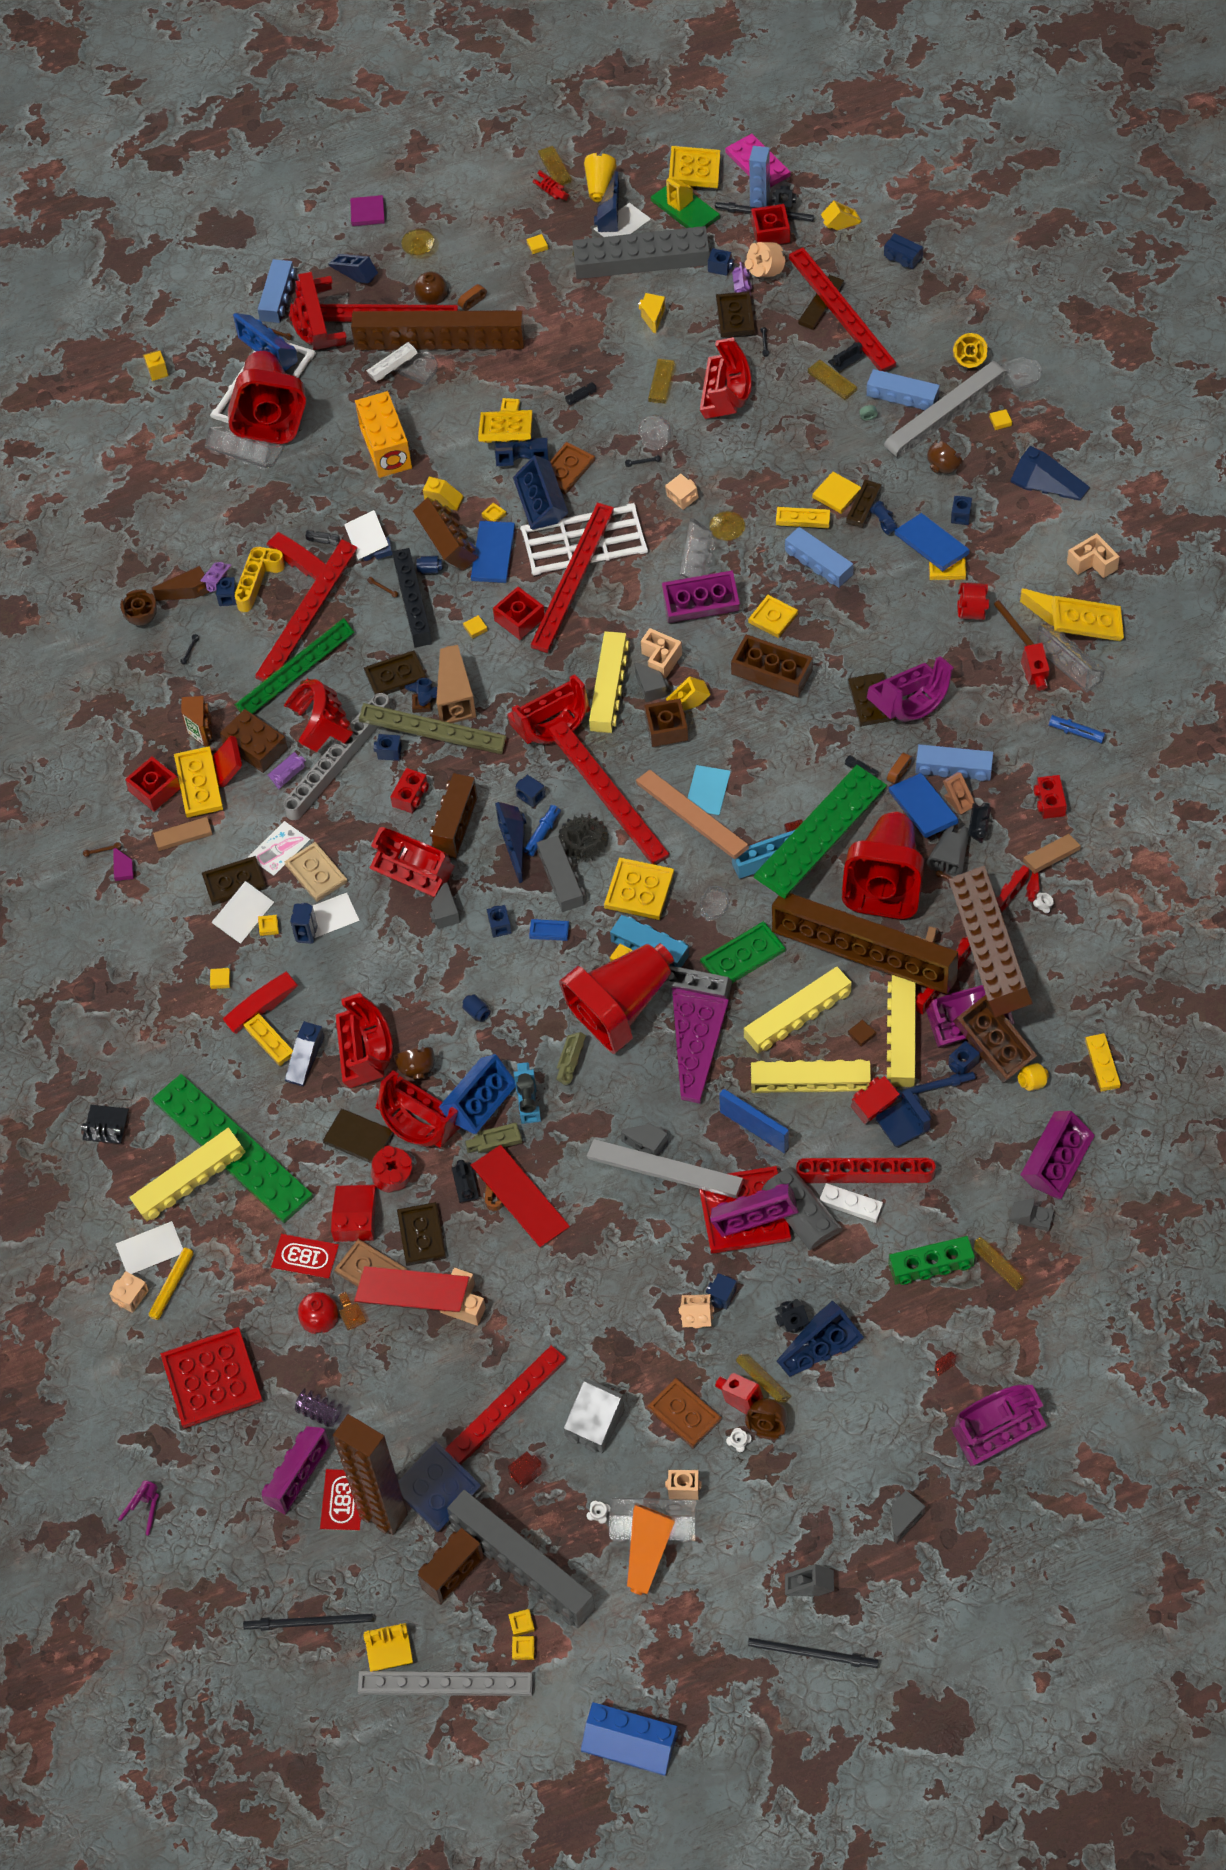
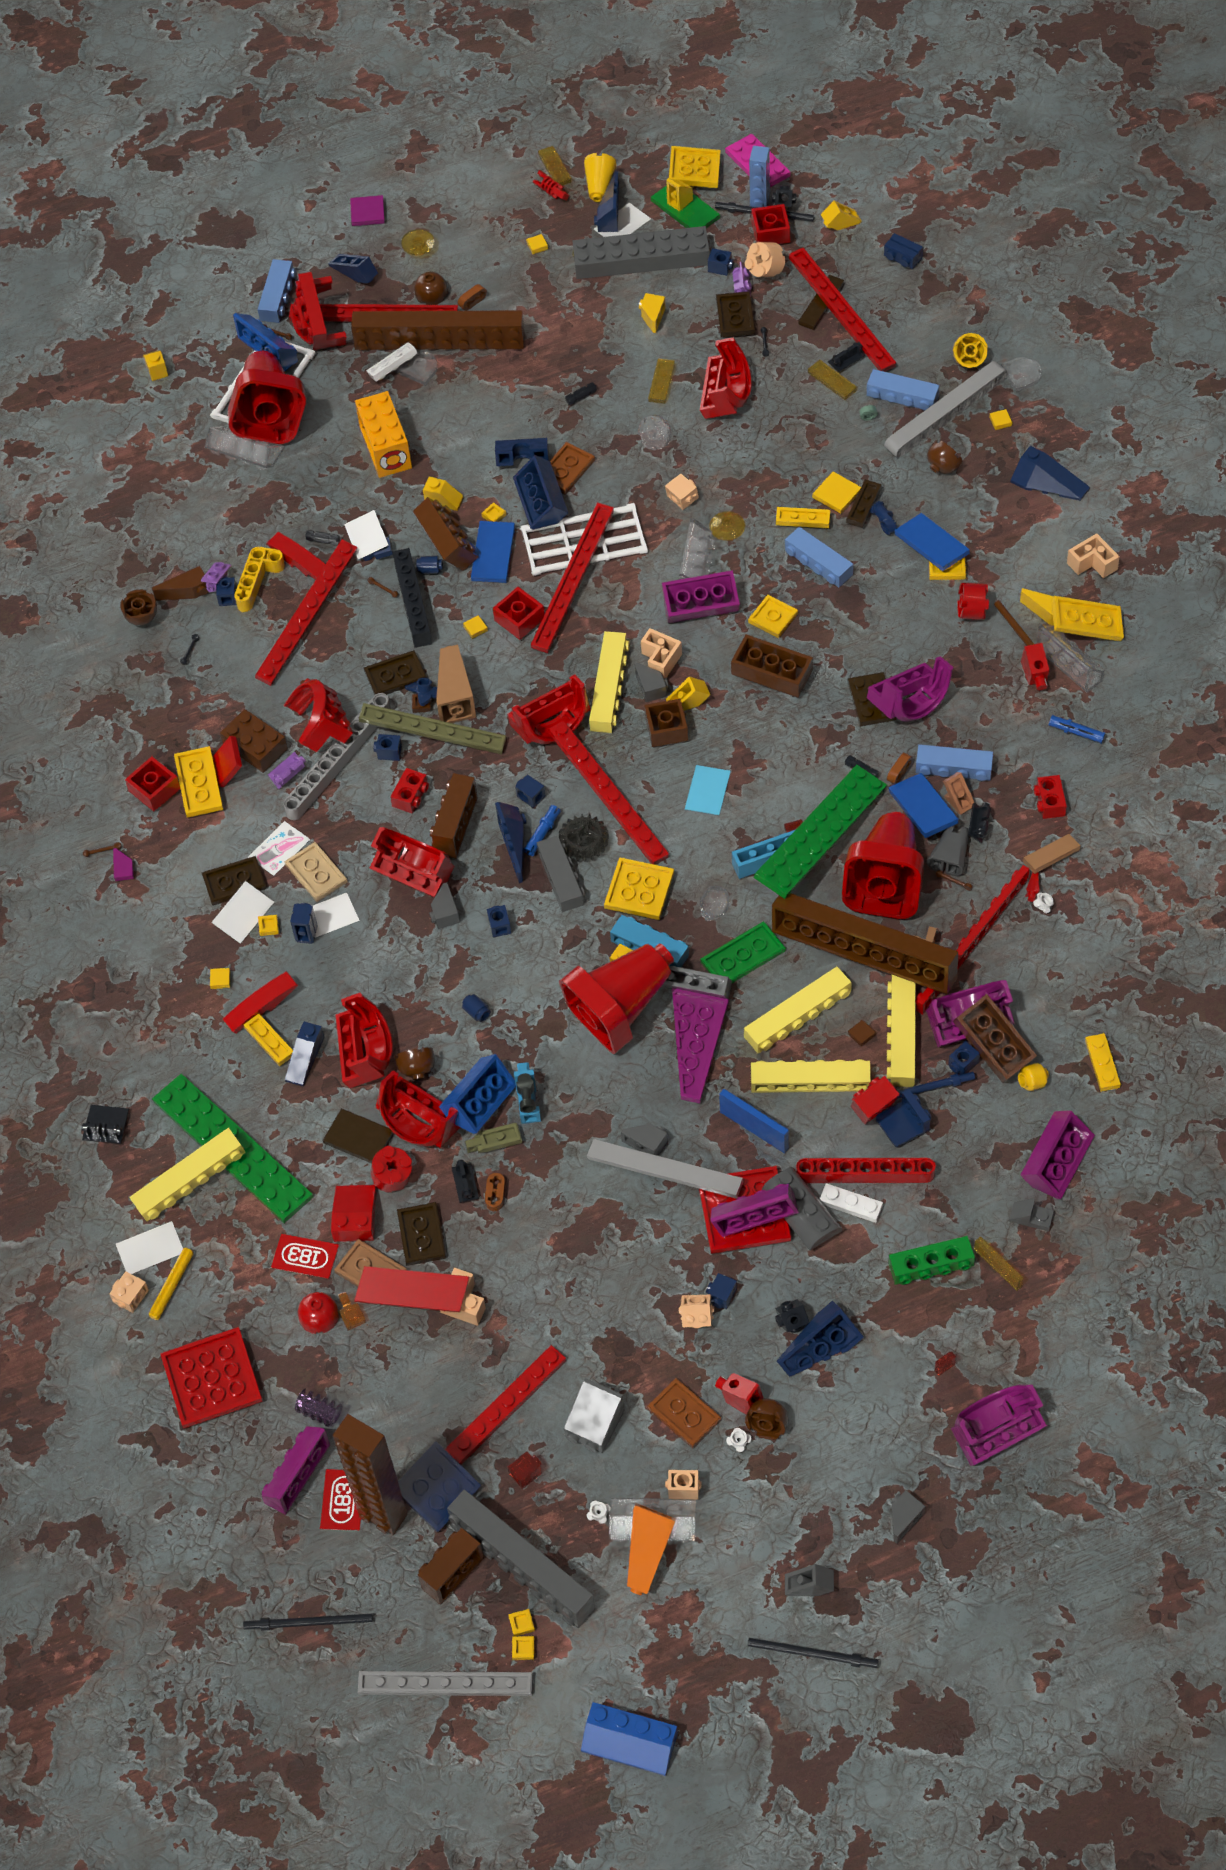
magenta plant [118,1480,159,1536] -> none
medium nougat tile [153,817,213,851] -> none
dark orange slope [181,696,212,747] -> none
green tile [234,618,355,714] -> none
yellow hinge [363,1623,413,1672] -> none
red window [470,1144,570,1248] -> none
yellow plate [478,410,533,443] -> none
yellow tile [500,398,520,411] -> none
blue tile [529,919,569,941] -> none
olive hinge [556,1032,586,1085] -> none
black hinge [625,455,661,467] -> none
nougat tile [636,770,749,859] -> none
clear yellow tile [736,1354,791,1402] -> none
reddish brown brick [949,865,1033,1017] -> none
dark blue brick [951,495,972,525] -> none

